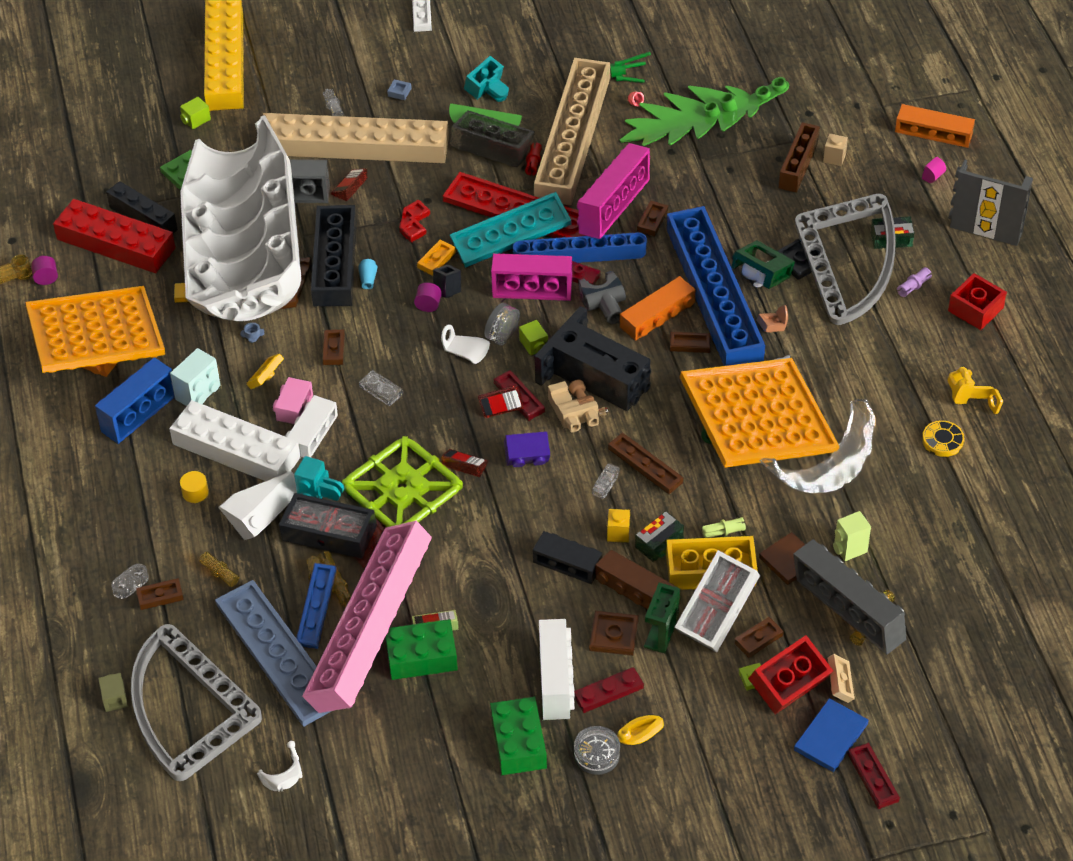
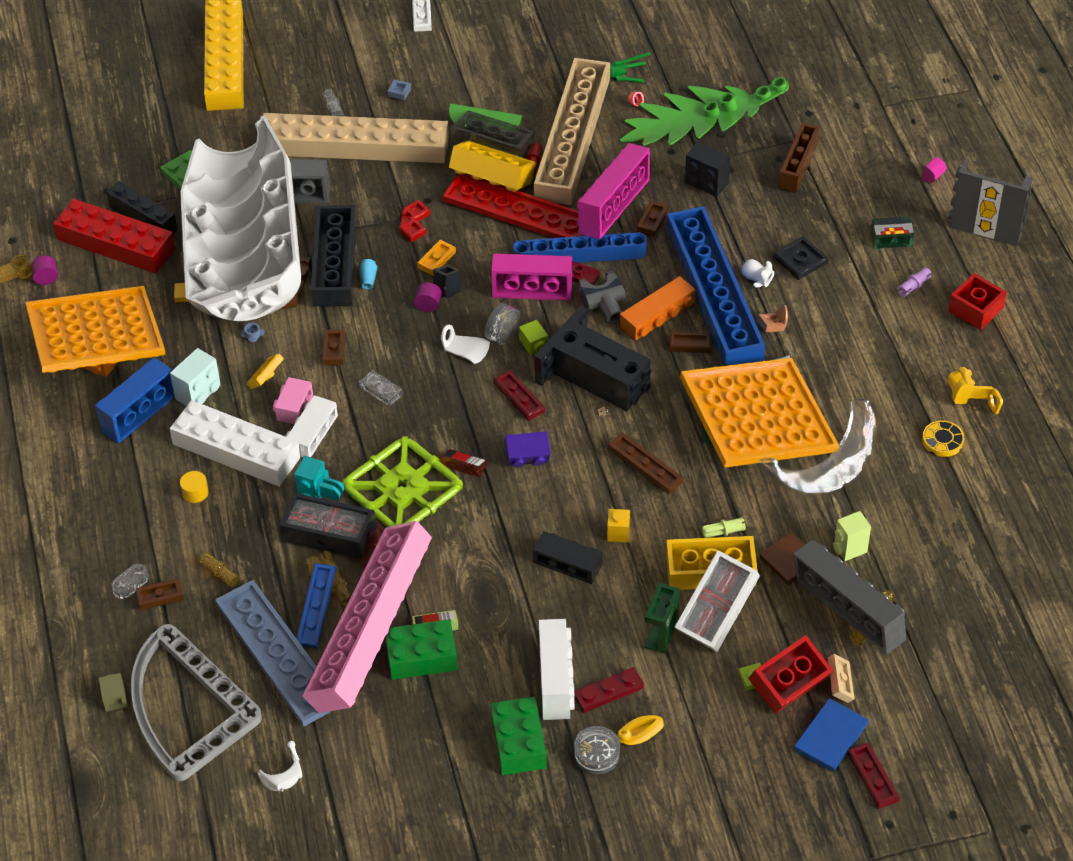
lime brick [180,97,211,129] -> none
white wedge [219,471,297,540] -> none
clear red slope [331,168,368,201] -> none
teal plate [450,192,572,268] -> none
teal brick [464,56,509,102] -> none
slope [478,385,524,418] -> none
tan hips [548,380,599,432] -> none
reddish brown tile [589,611,639,656] -> none
clear beam [592,463,620,499] -> none
reddish brown brick [595,550,681,609] -> none
brick [635,511,684,562] -> none
dark green window [731,240,795,289] -> none
reddish brown plate [735,617,783,658] -> none
light grey beam [795,194,895,325] -> none
tan brick [823,134,848,166] -> none
orange brick [895,104,975,148] -> none
none -> yellow brick [449,141,536,191]
none -> black brick [685,142,730,197]

